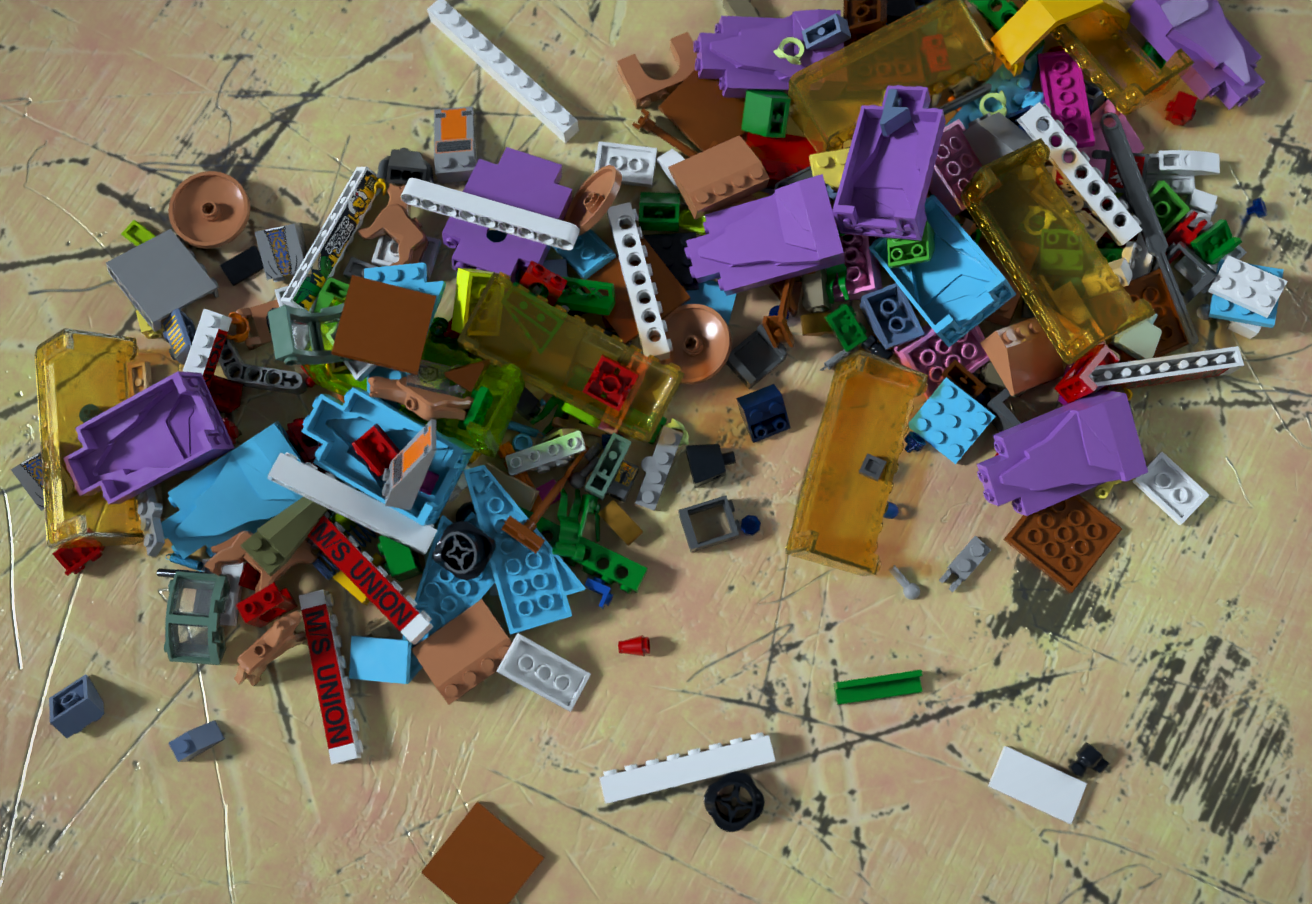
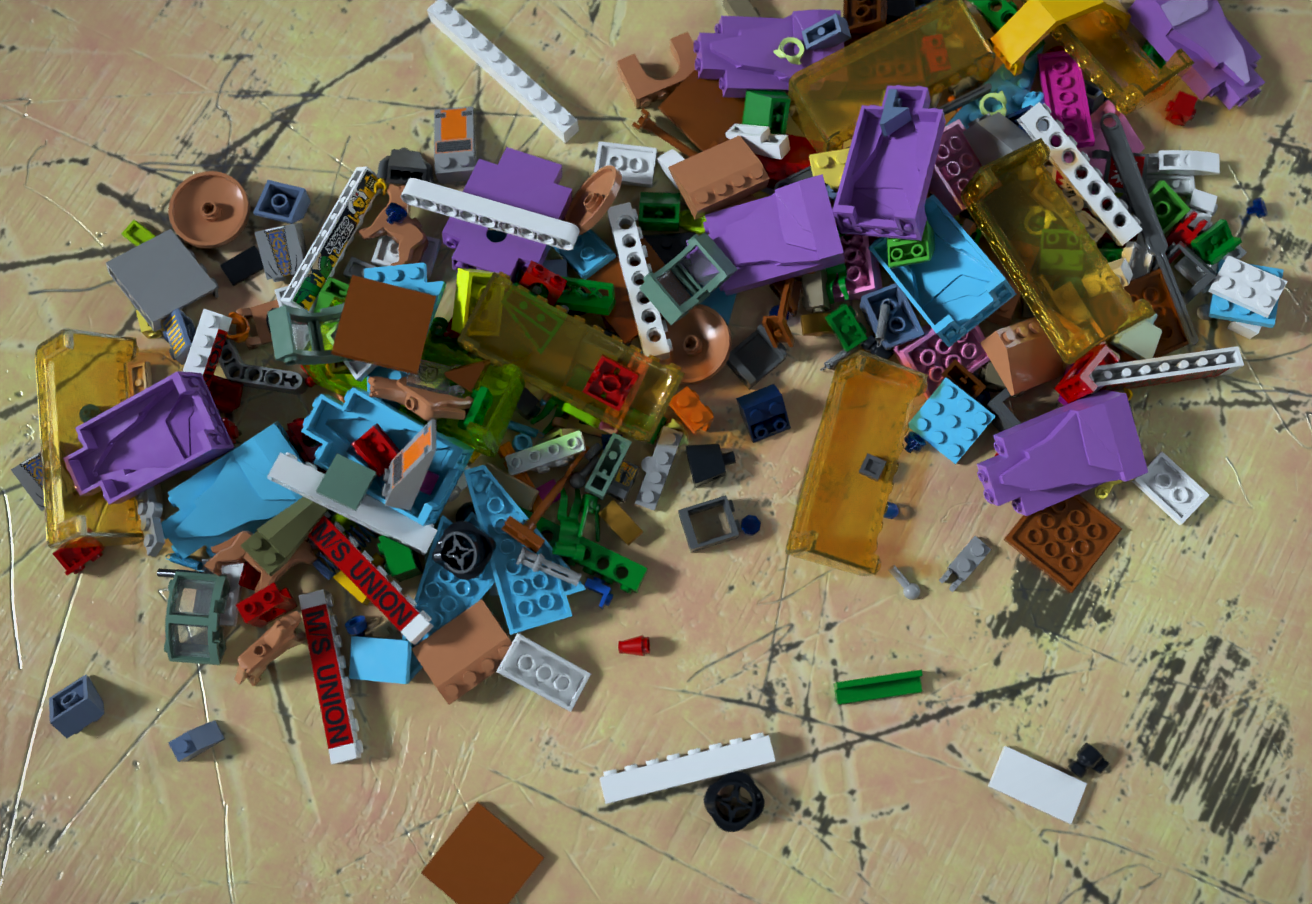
none -> sand blue slope [253,180,311,224]
none -> sand green tile [316,454,377,511]
none -> blue tile [345,615,368,636]
none -> clear blue tile [385,203,407,224]
none -> light grey pin [516,546,582,586]
none -> sand green window [639,232,738,325]
none -> orange bracket [667,386,714,434]
none -> white slope [725,124,790,160]
none -> light grey piece [875,298,890,347]

